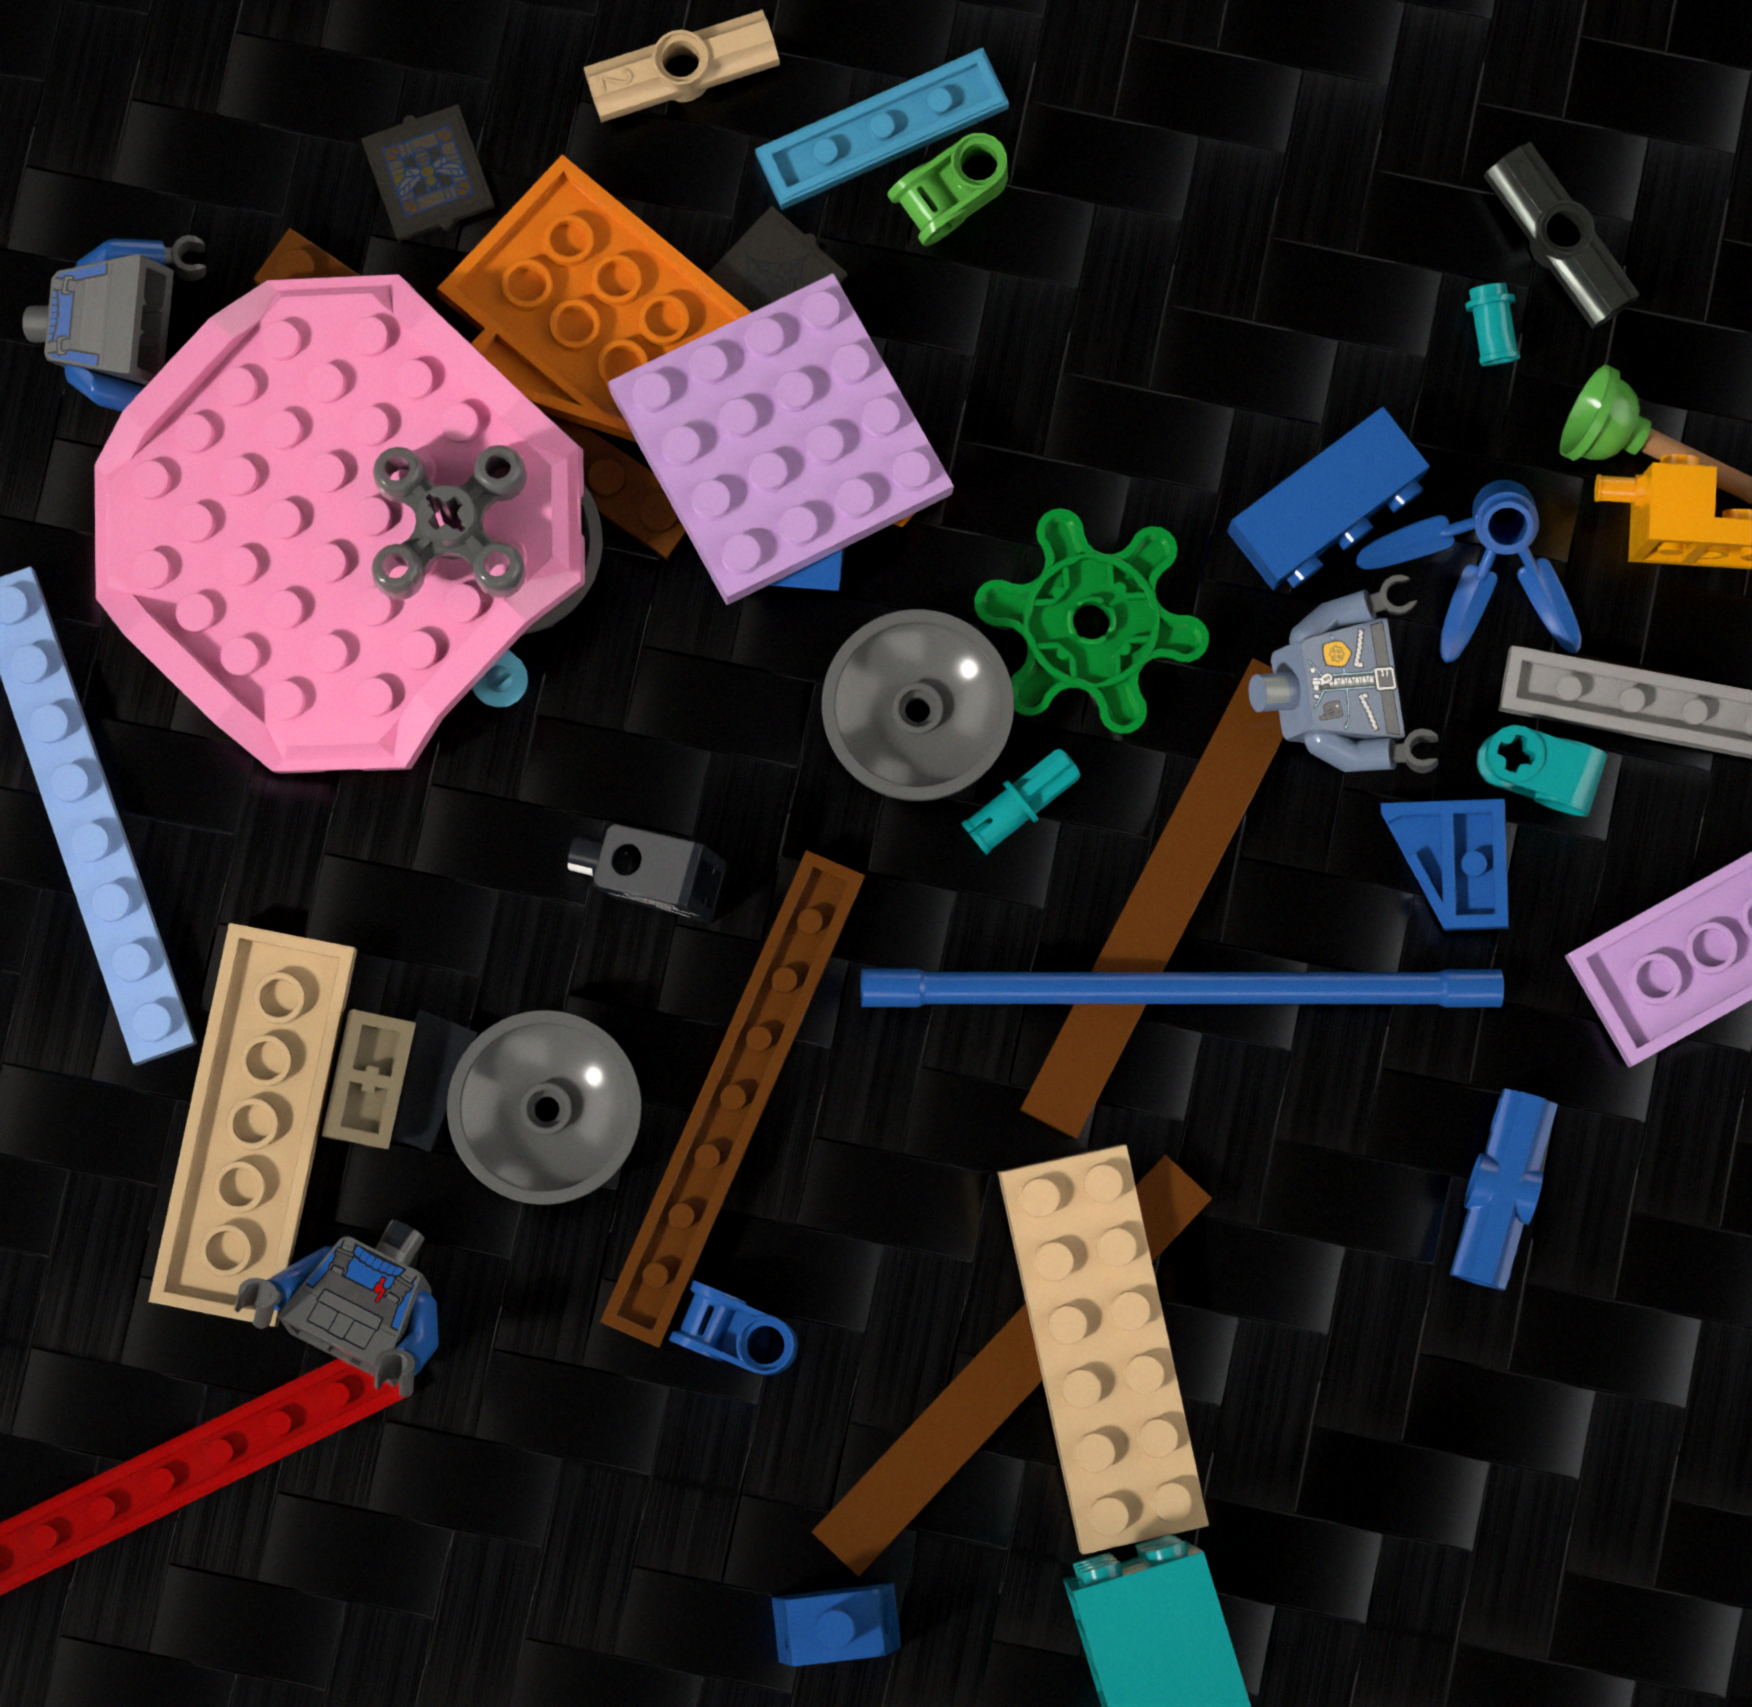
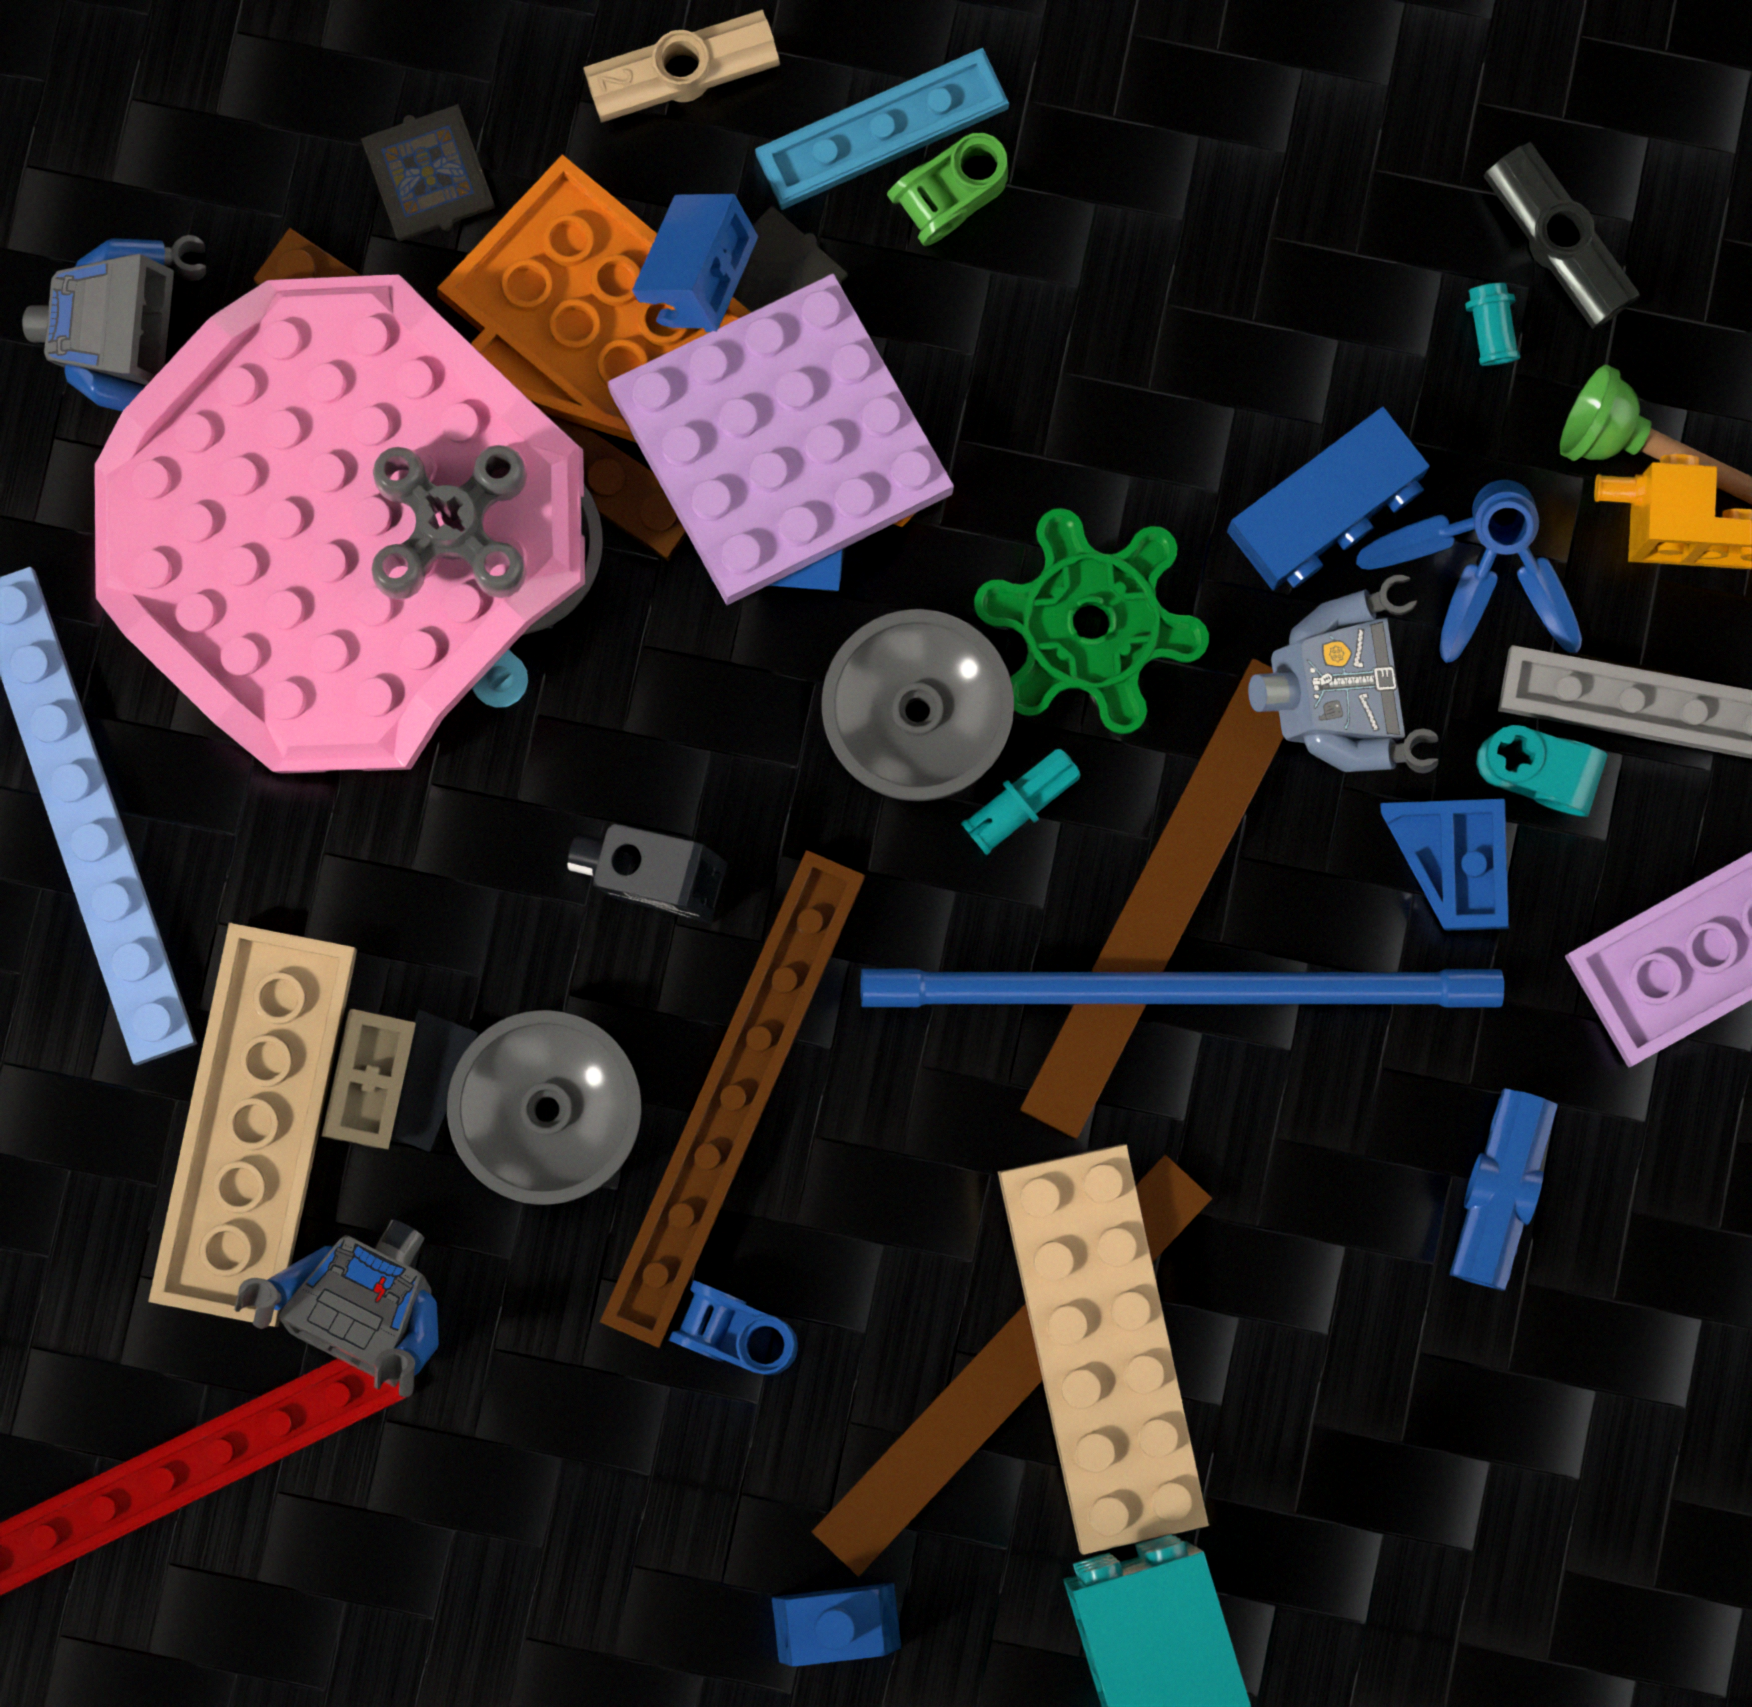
none -> blue hinge [632,194,759,332]

